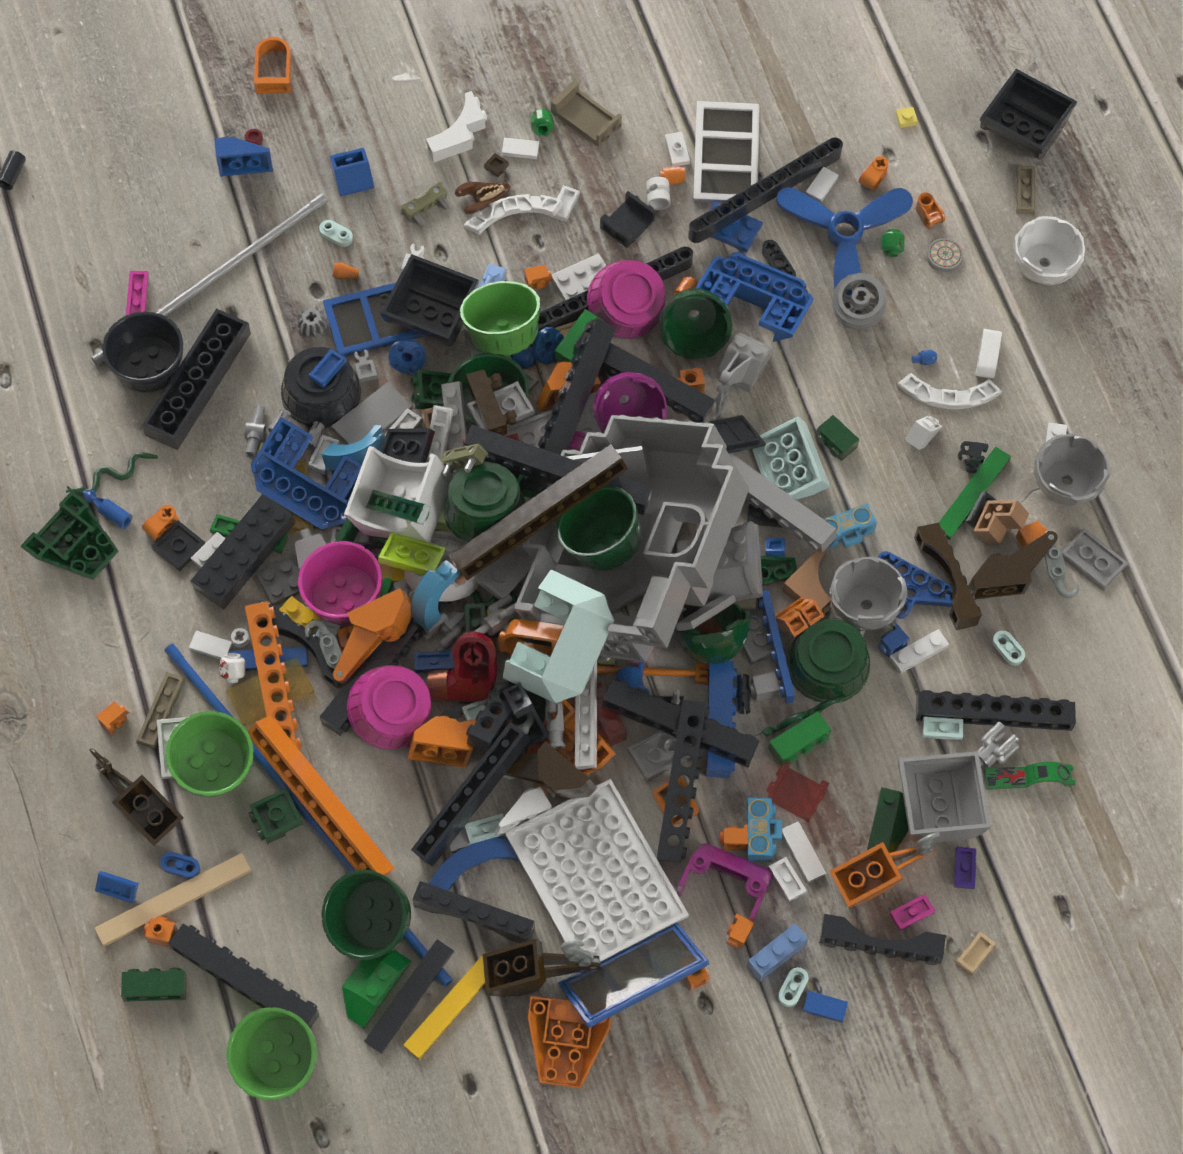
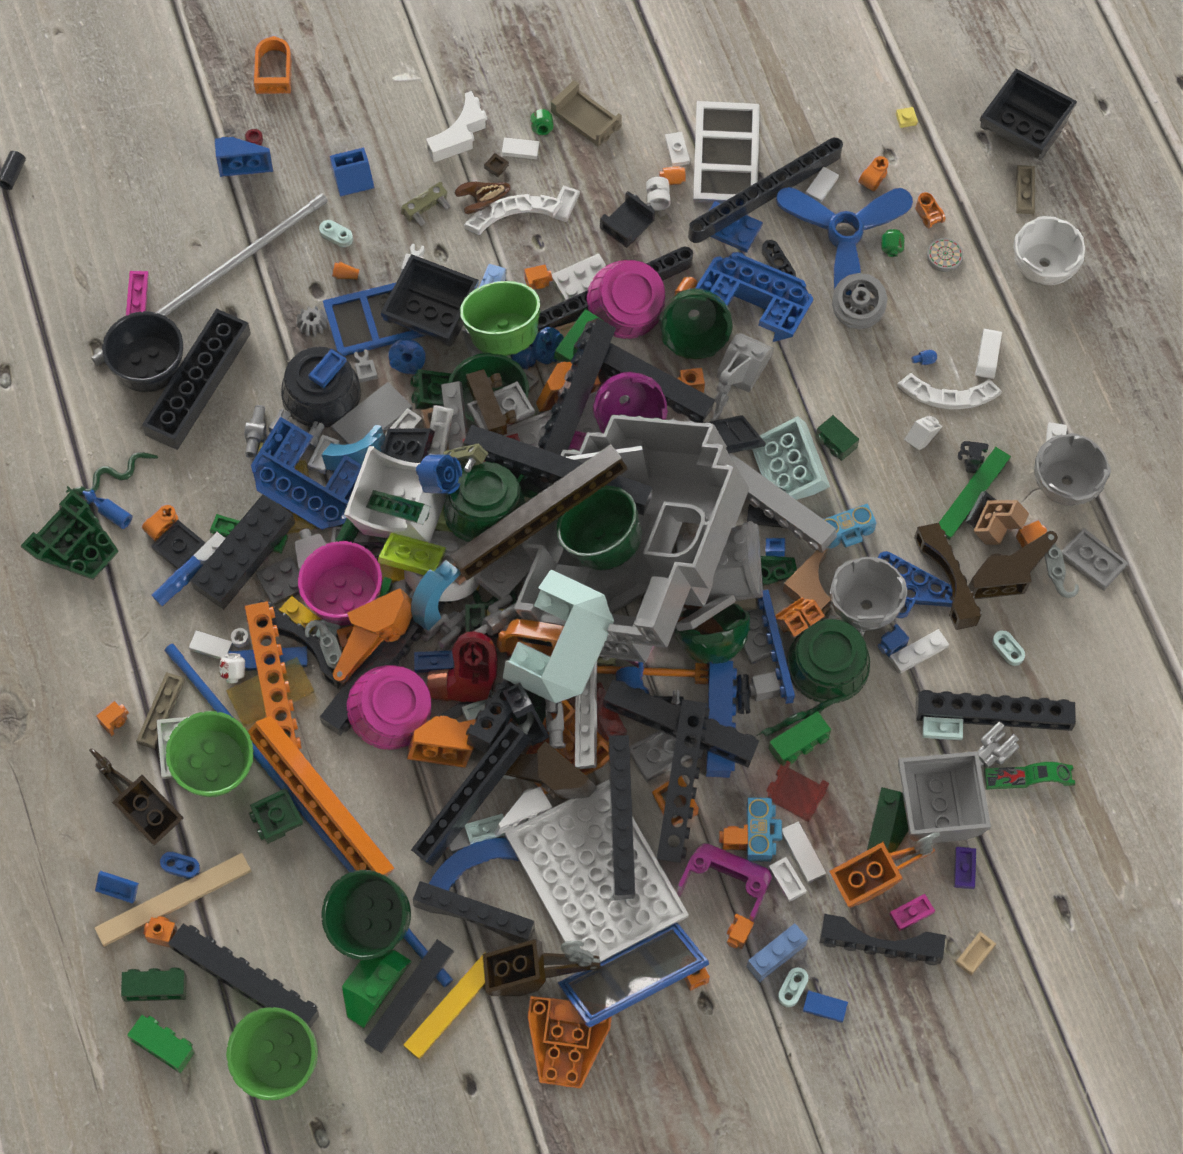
none -> green brick [127,1015,195,1073]
none -> blue axle [151,555,203,607]
none -> blue brick [416,455,462,494]
none -> black brick [608,735,635,900]

